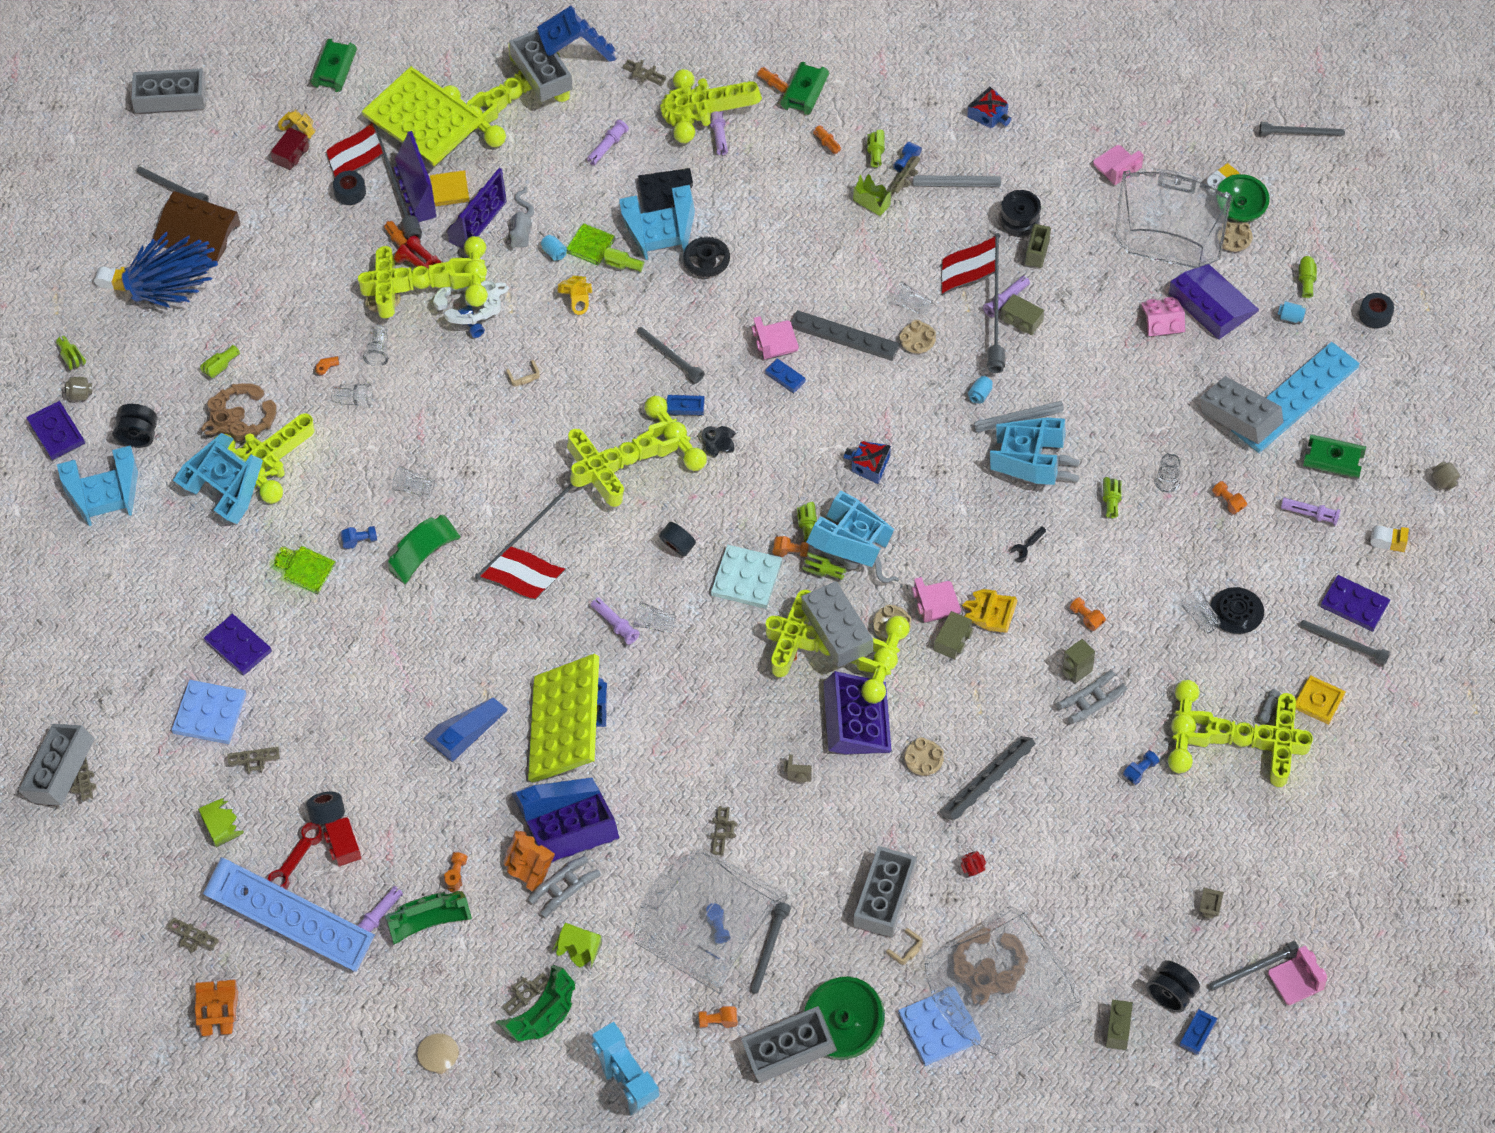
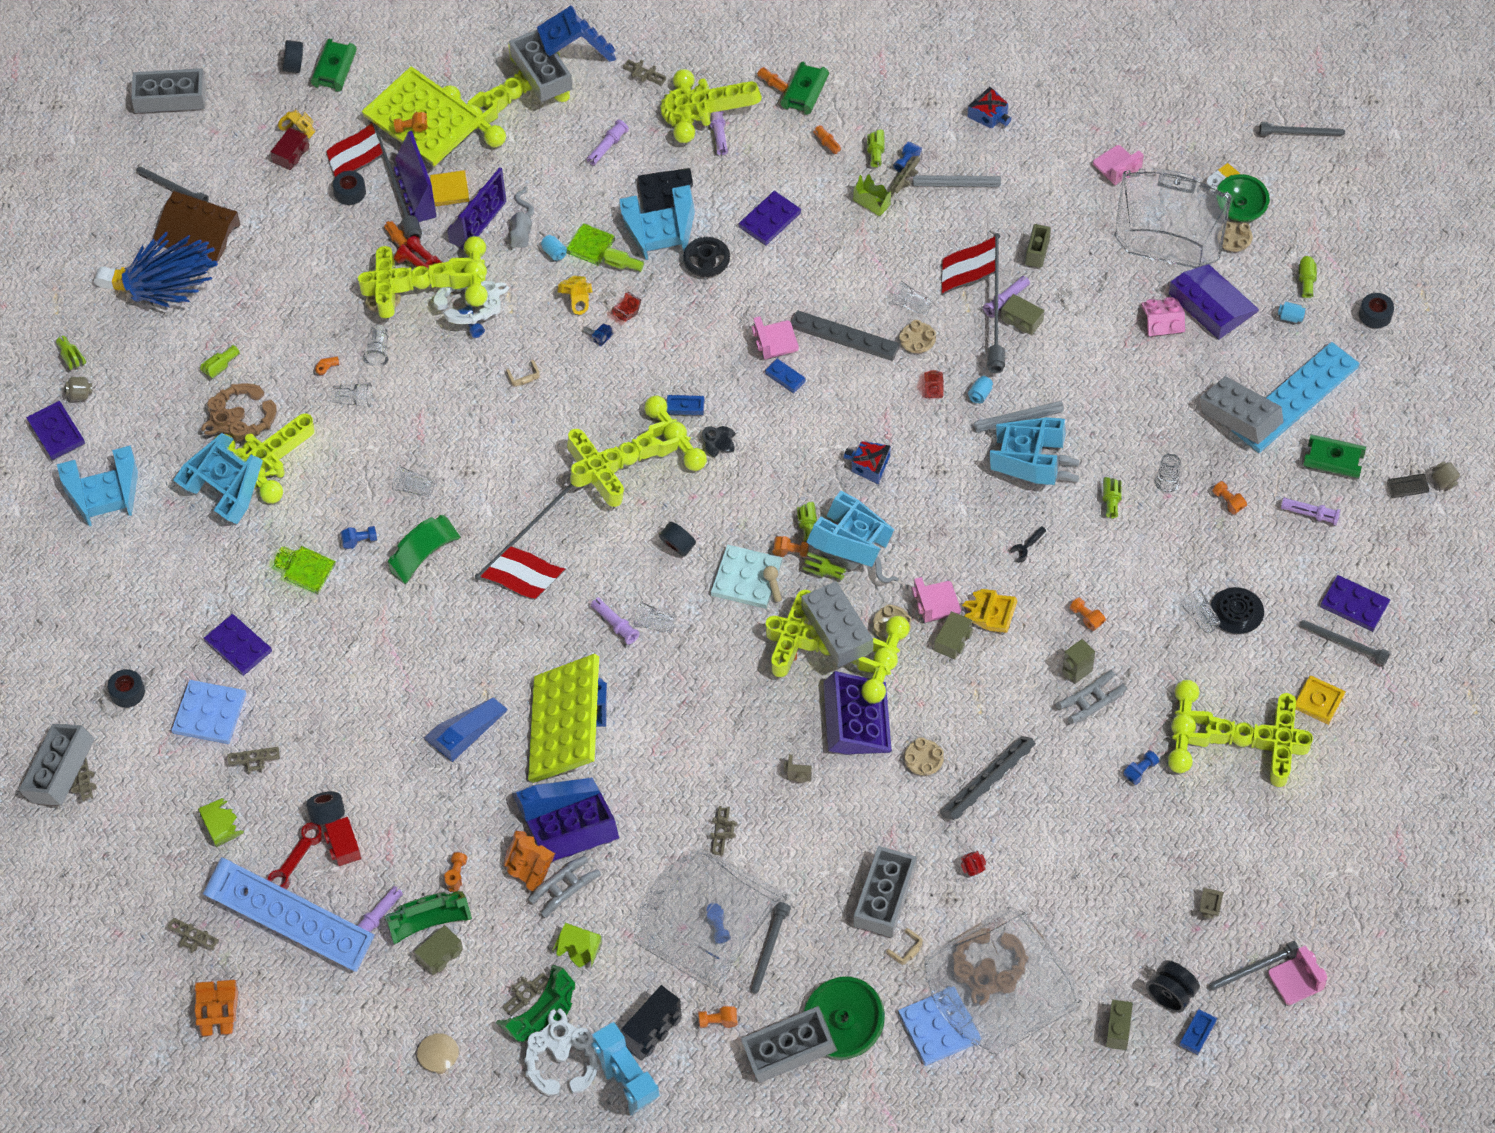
black wheel [112,403,158,448] -> none
dark grey piece [637,327,705,383] -> none
black wheel [1000,190,1041,236] -> none
light grey axle [1257,689,1281,725] -> none
leg [1371,526,1409,552] -> none
none -> black wheel [107,669,145,708]
none -> black wheel [282,40,303,73]
none -> orange leg [394,112,428,133]
none -> olive brick [414,925,463,975]
none -> white piece [524,1009,600,1096]
none -> clear blue piece [583,323,614,347]
none -> clear red bracket [611,292,642,322]
none -> black brick [621,985,682,1061]
none -> dark purple plate [739,191,801,246]
none -> tan bar [763,566,782,602]
none -> clear red bracket [924,370,944,398]
none -> clear smoke tile [1387,473,1430,498]

